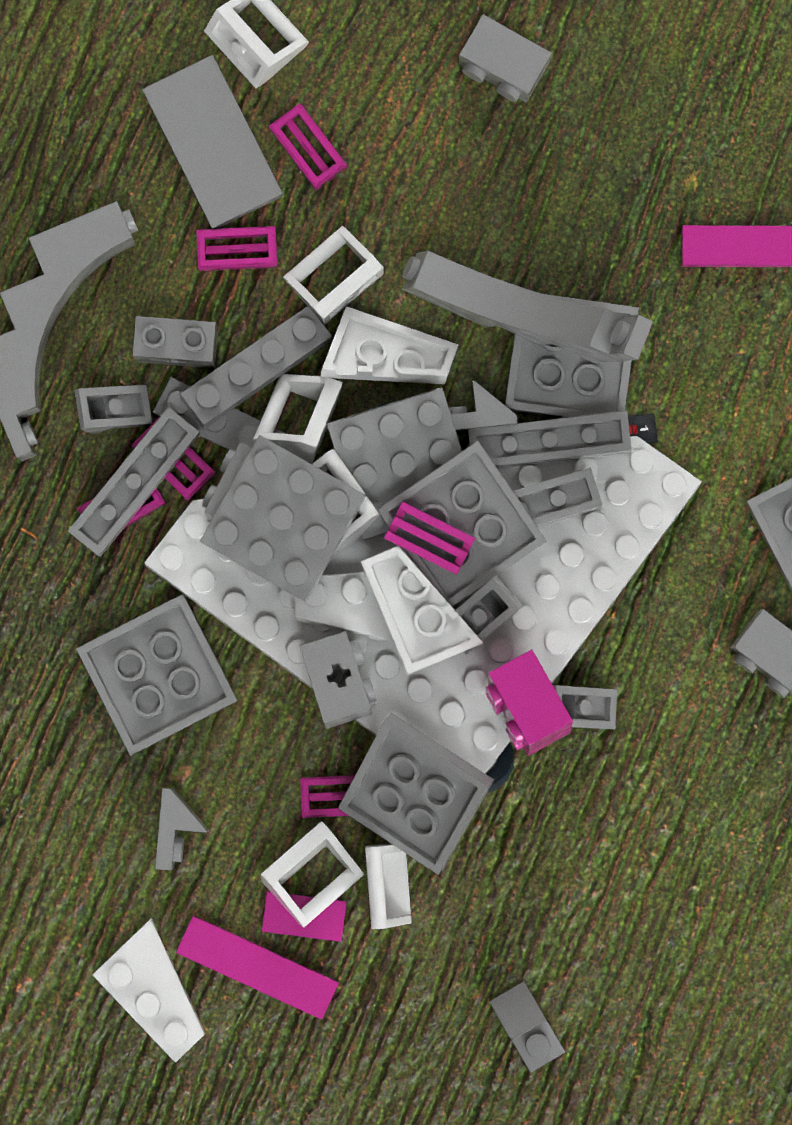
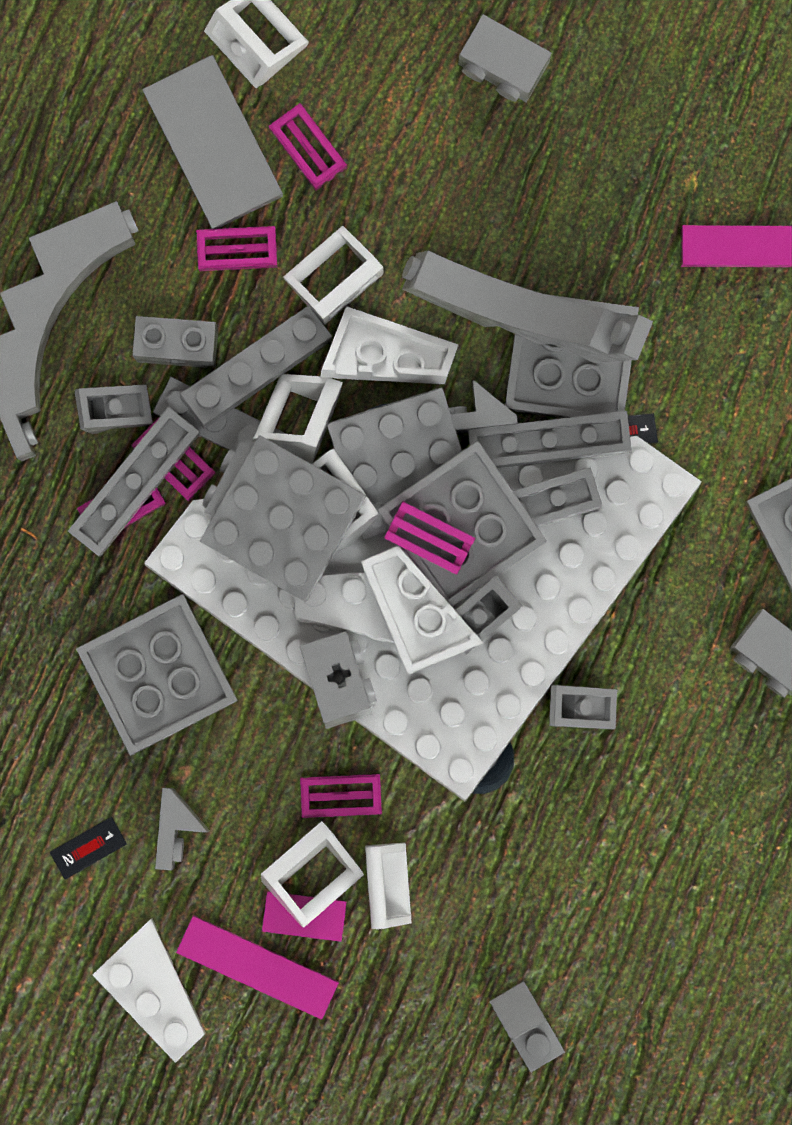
light grey plate [338,713,494,875] -> none
dark pink brick [485,649,573,756] -> none
none -> black sticker [49,817,127,880]

